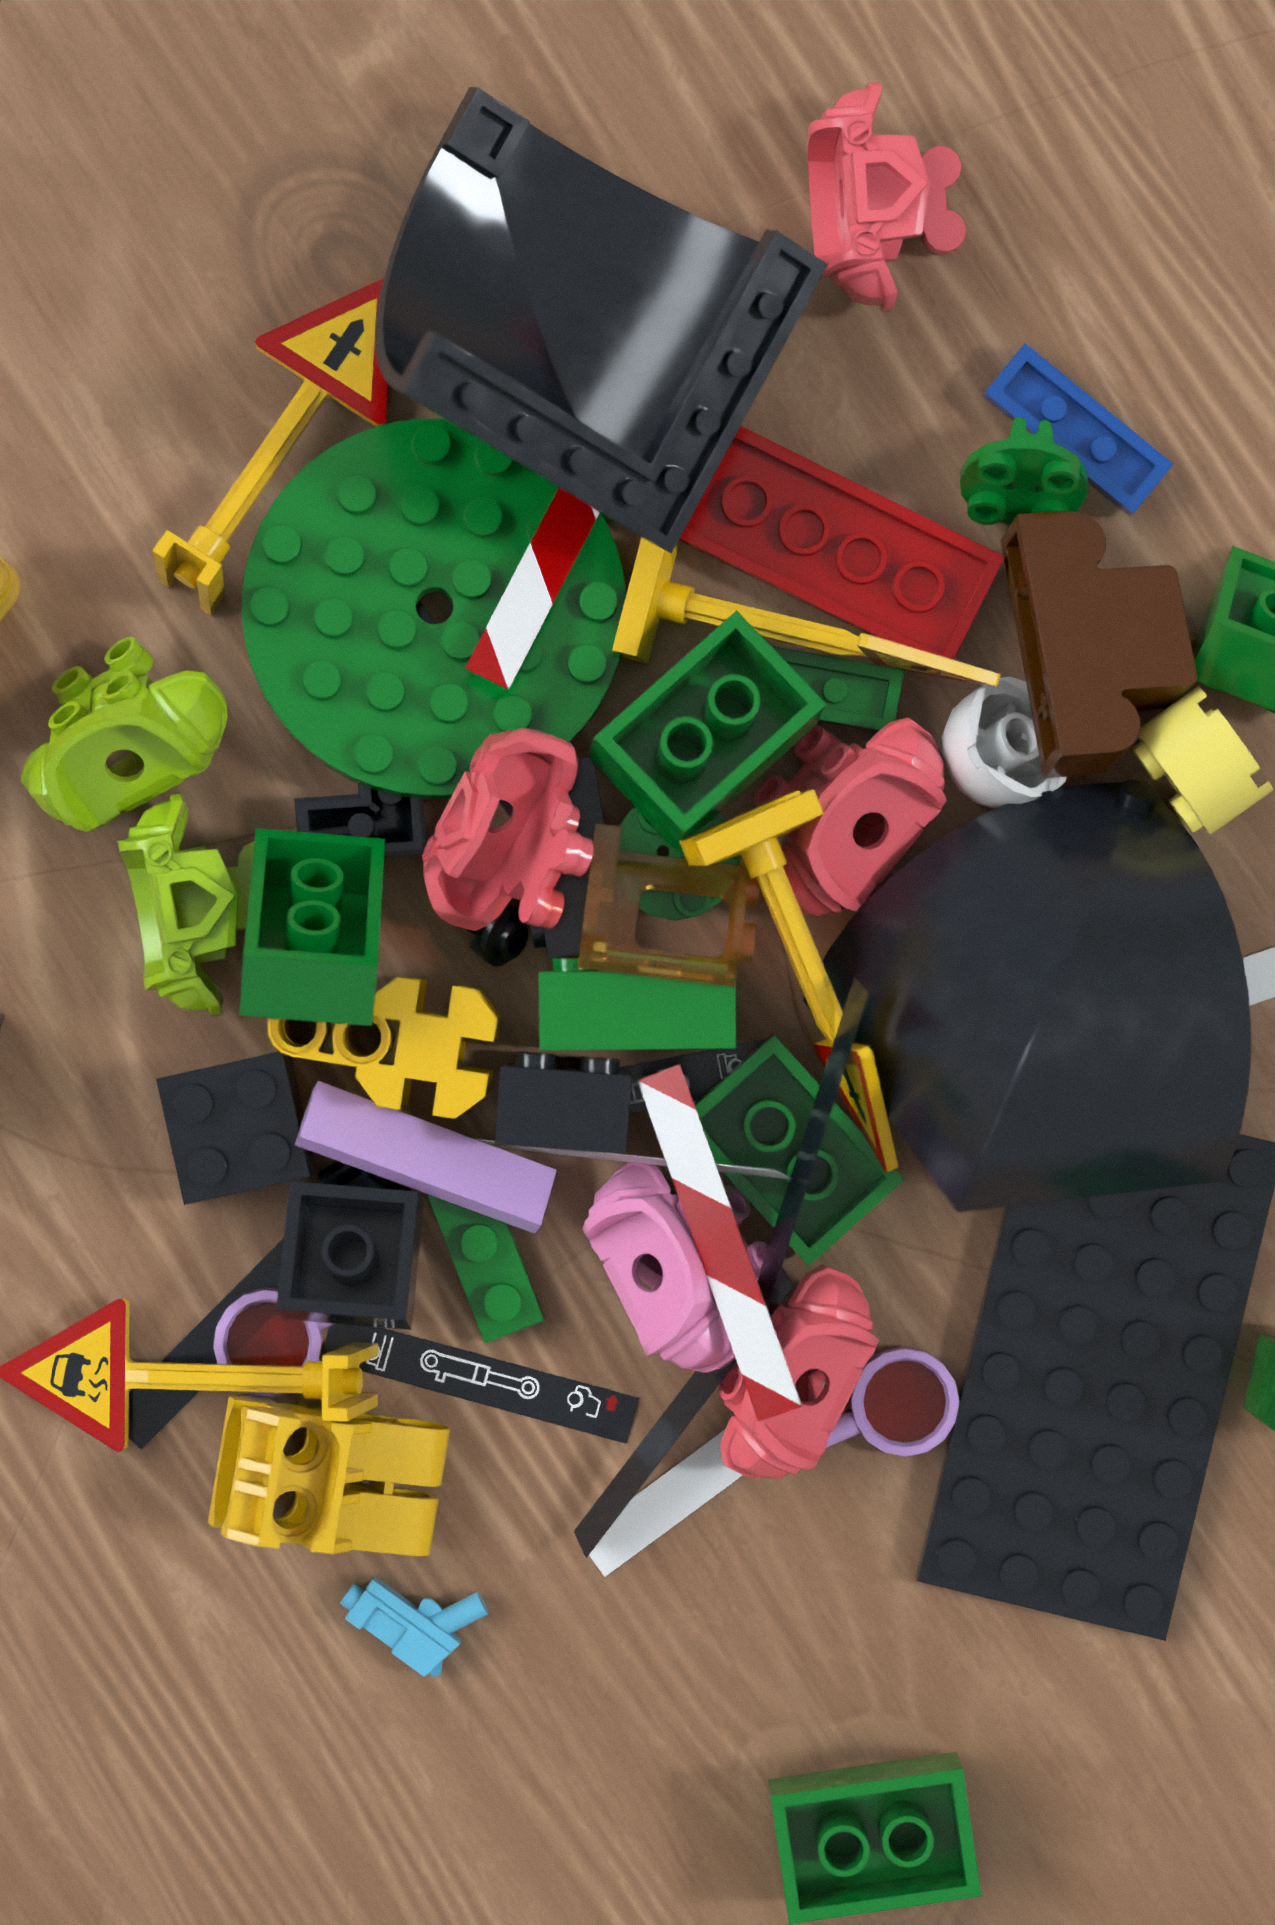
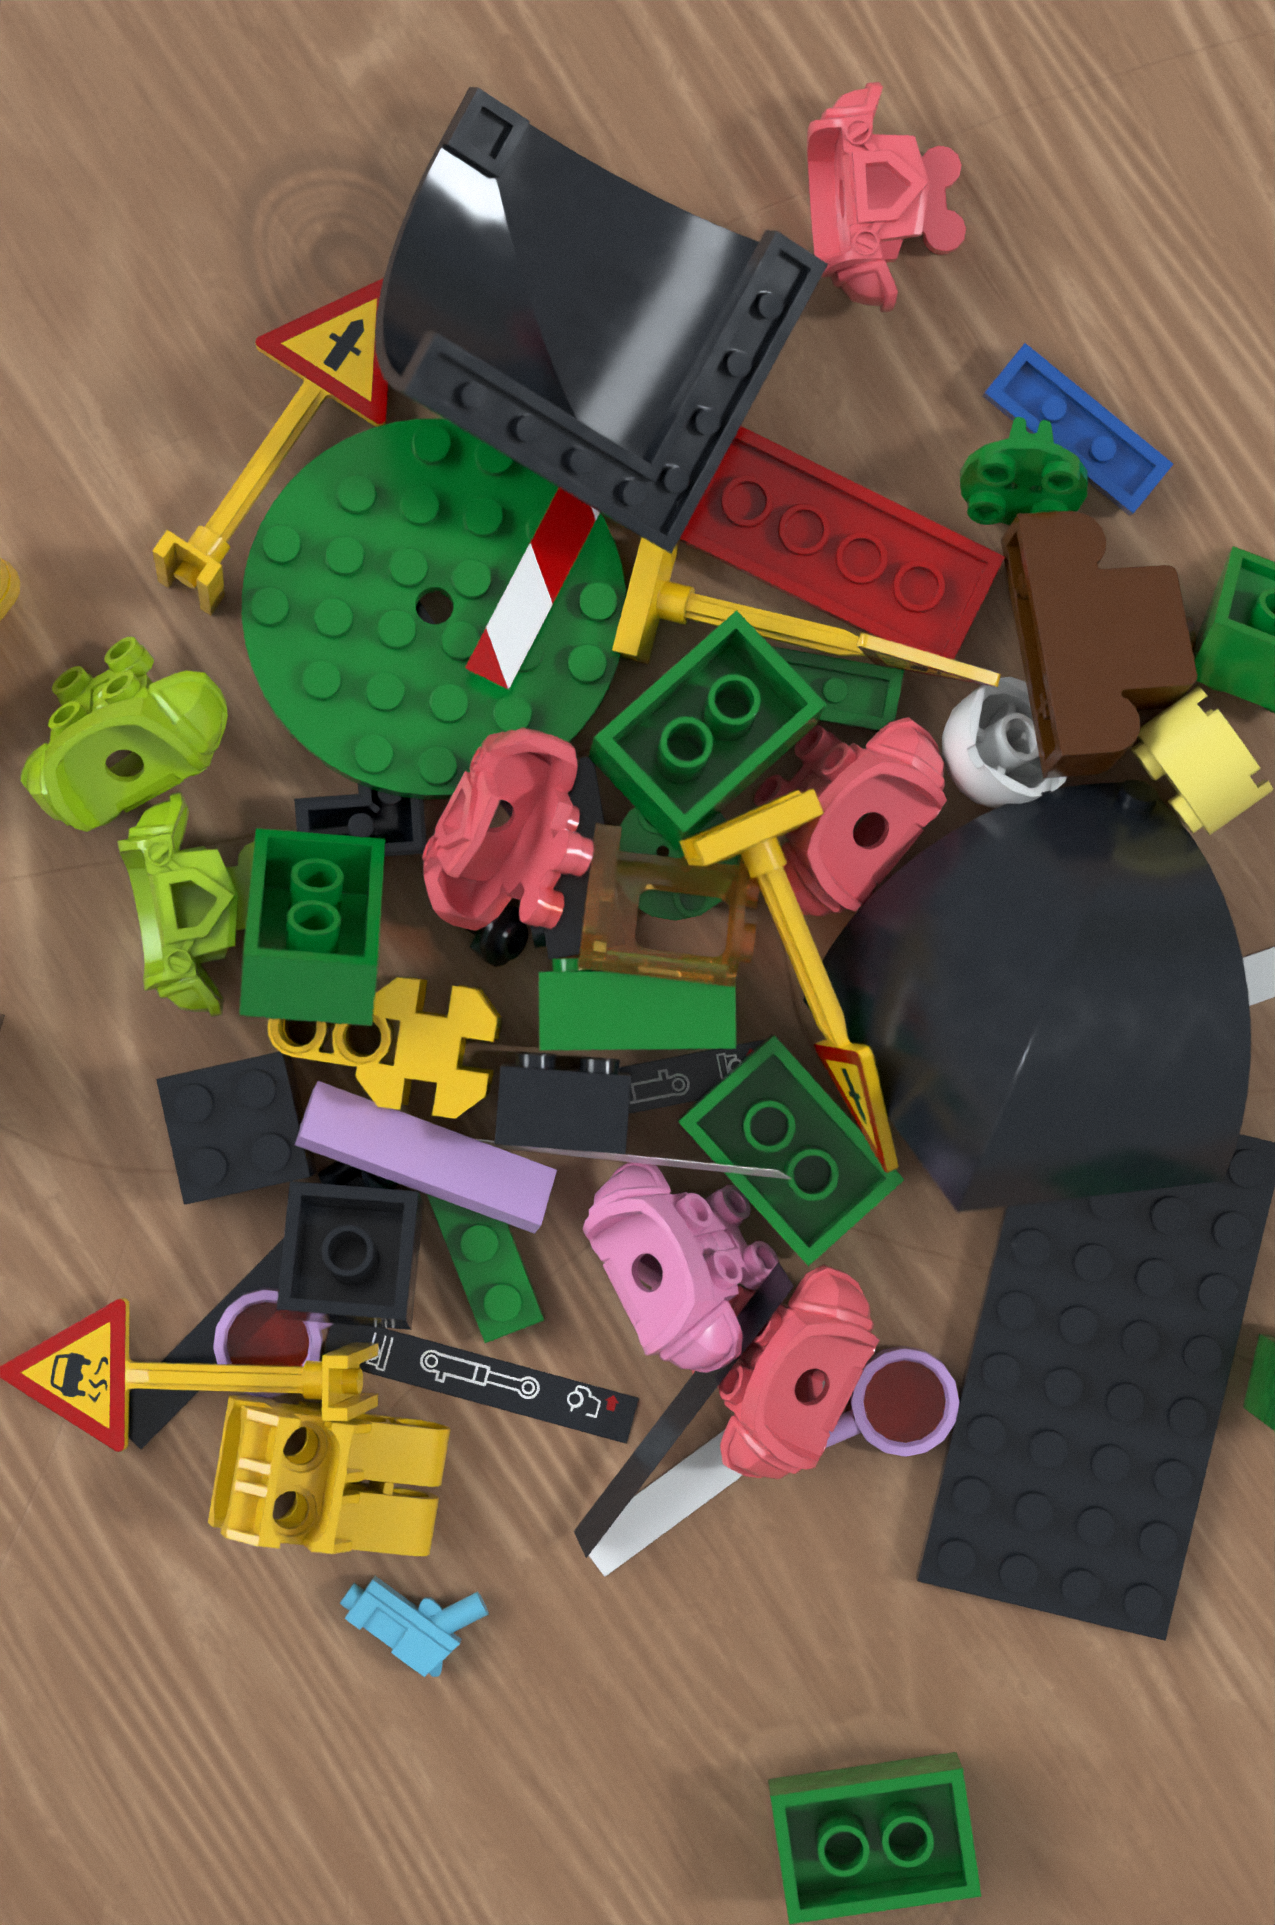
sticker [637,1064,802,1422] -> none
black sticker [757,977,869,1310] -> none

